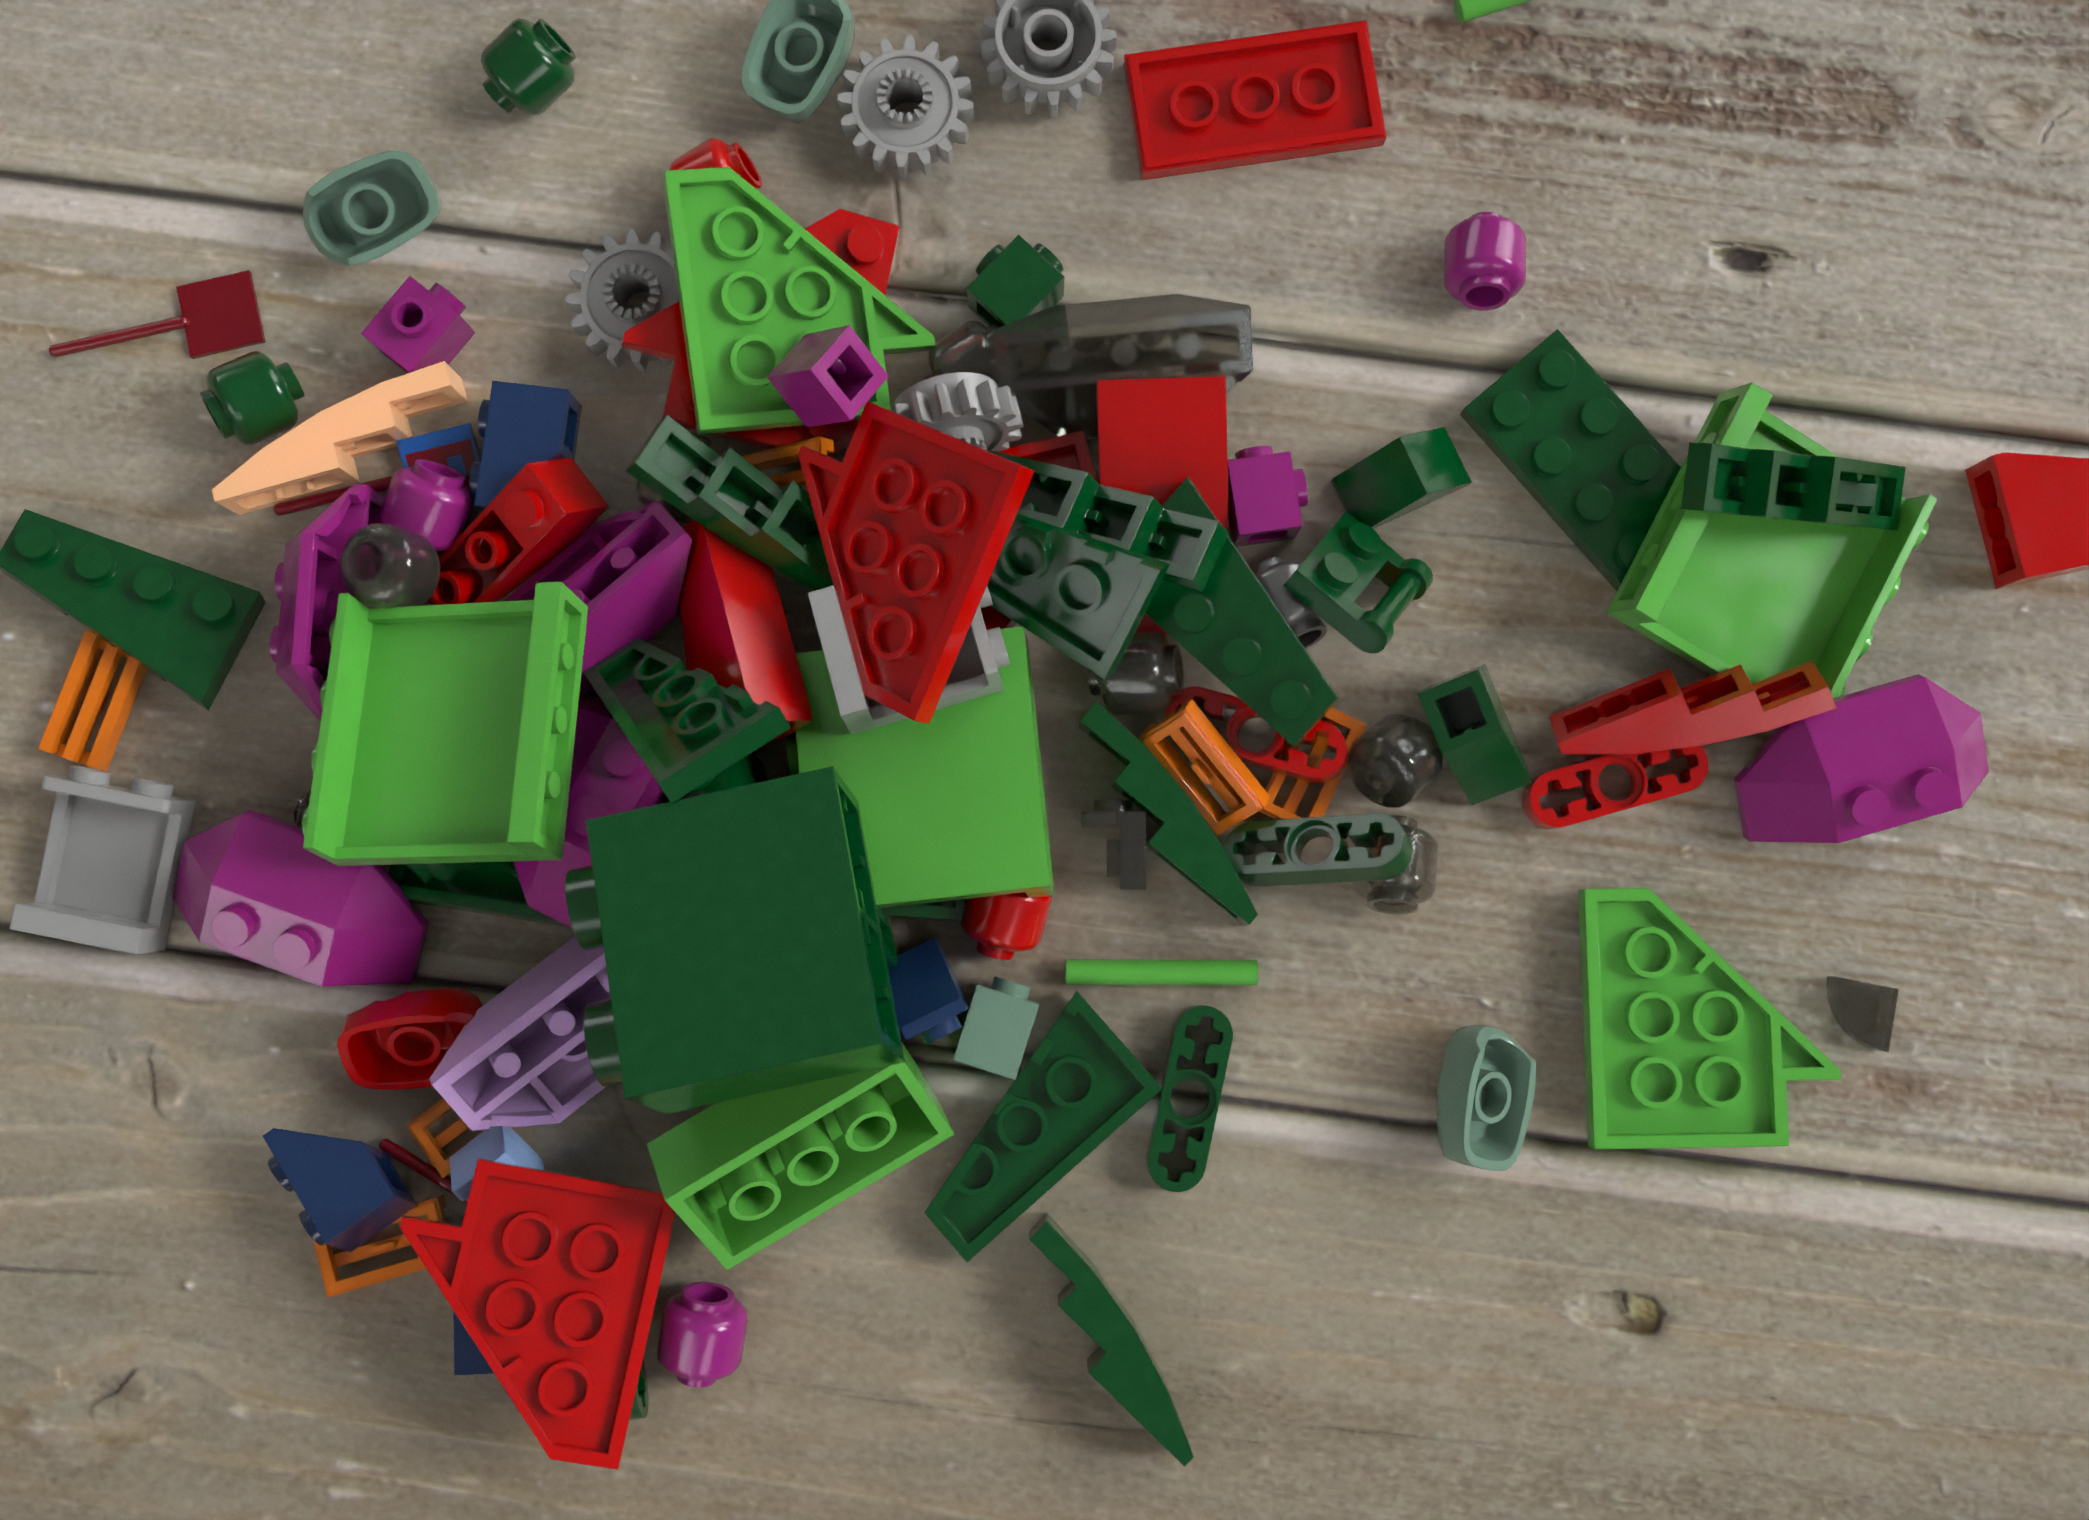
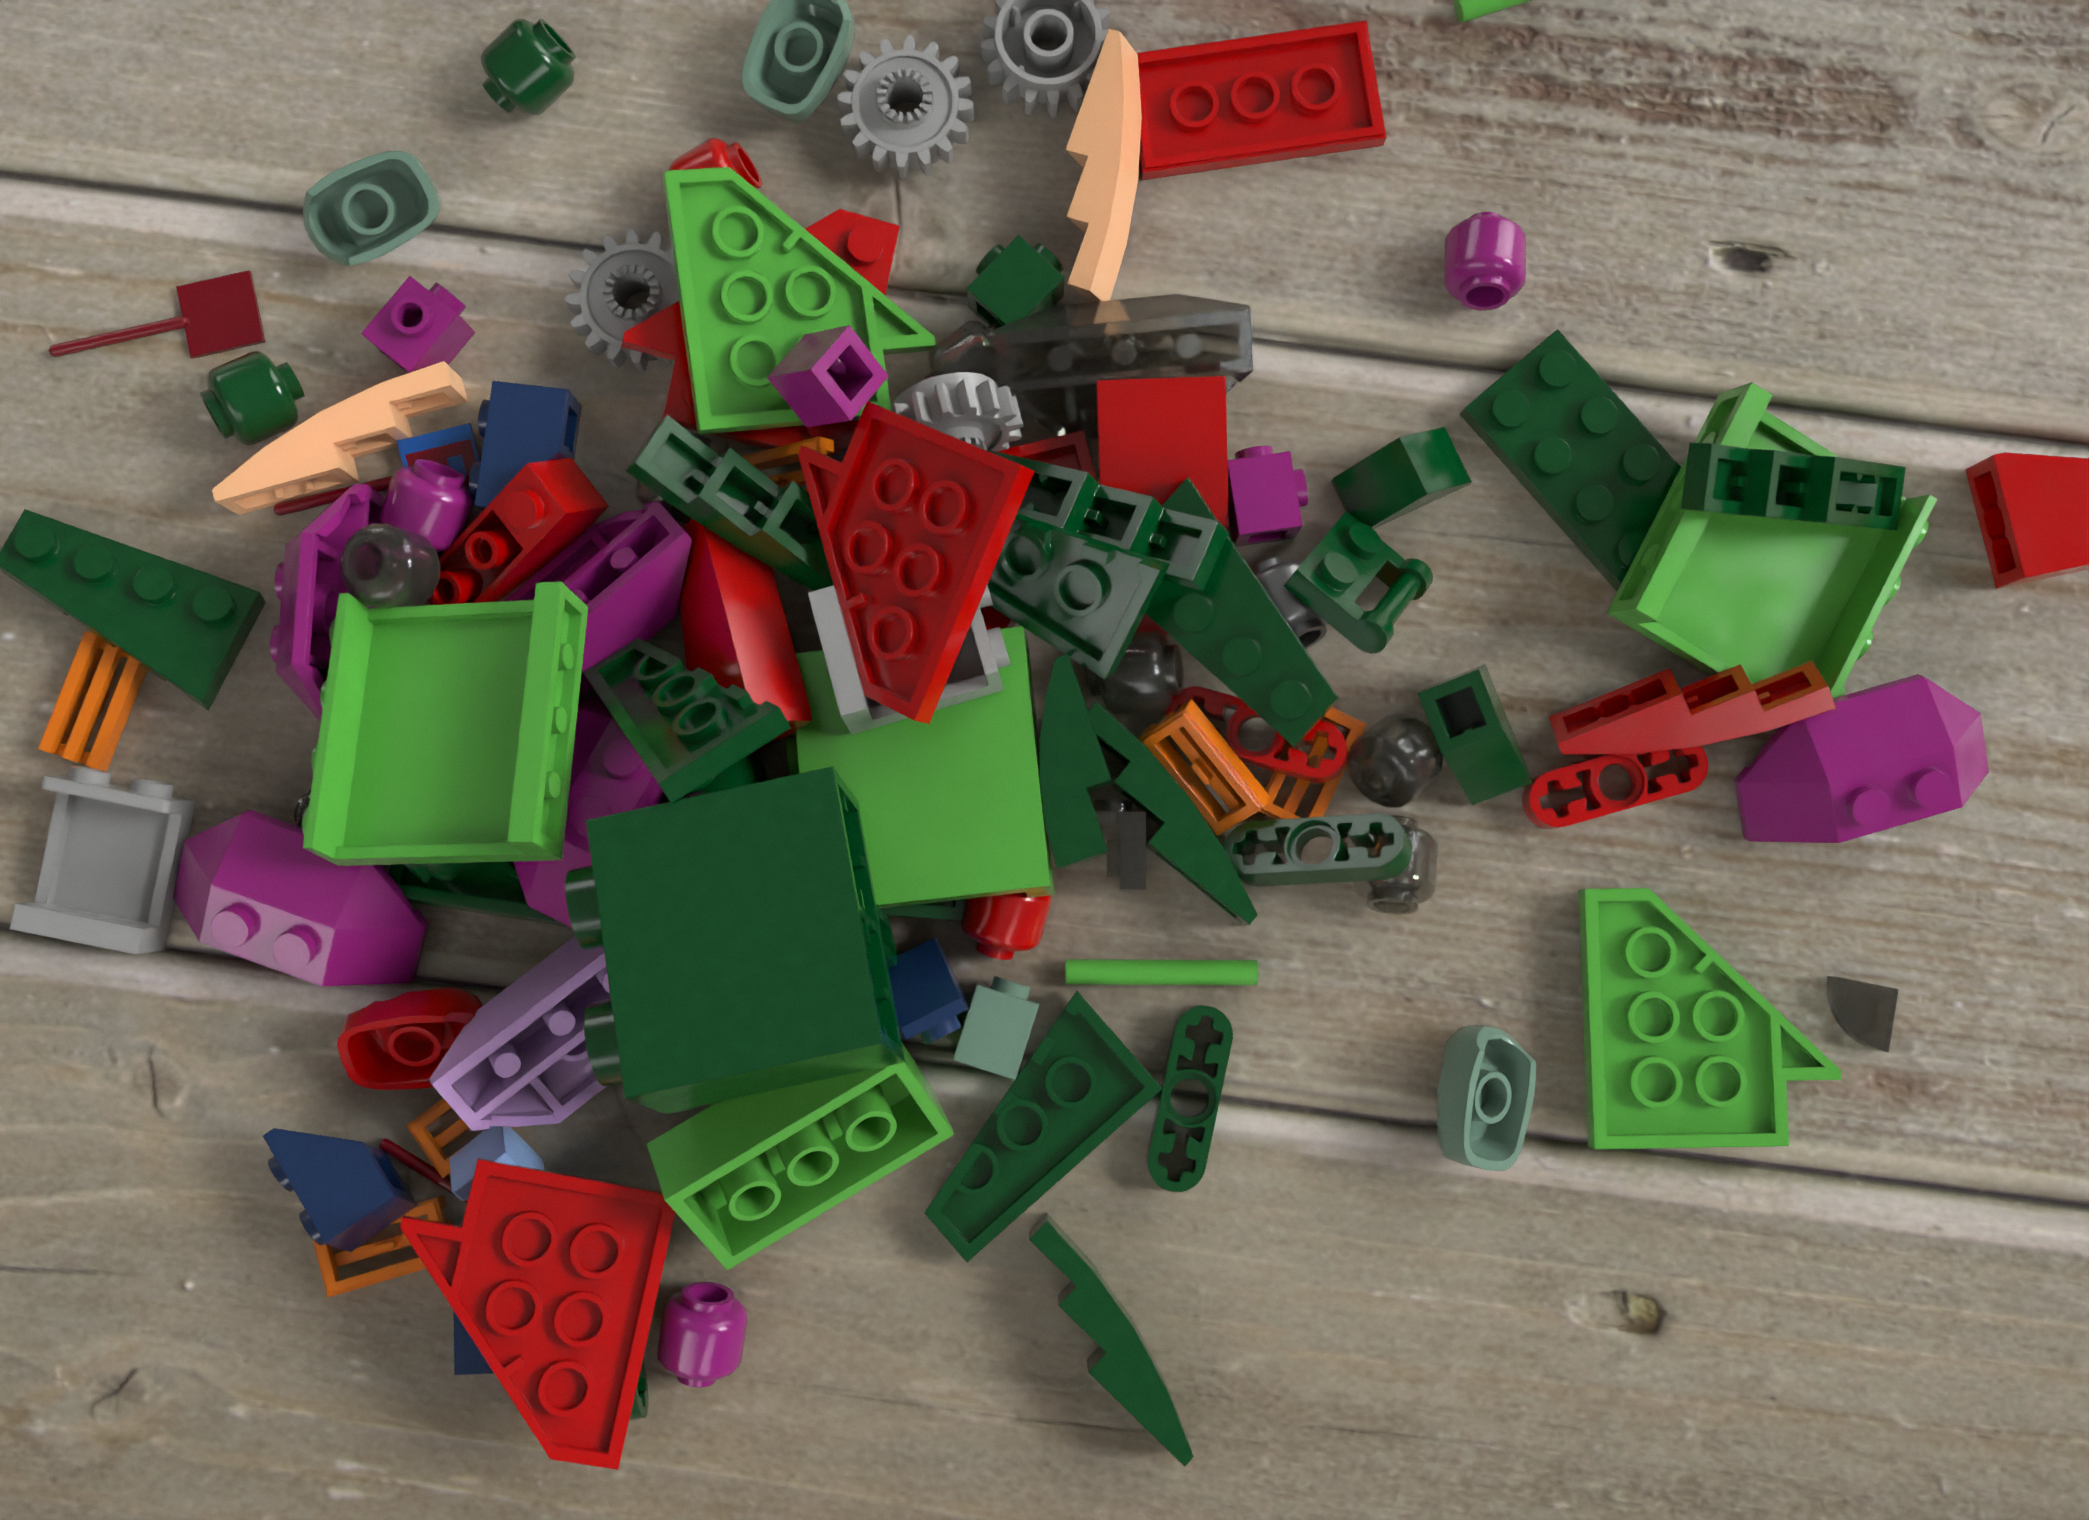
none -> dark green slope [1040,654,1113,870]
none -> light nougat slope [1066,29,1142,306]

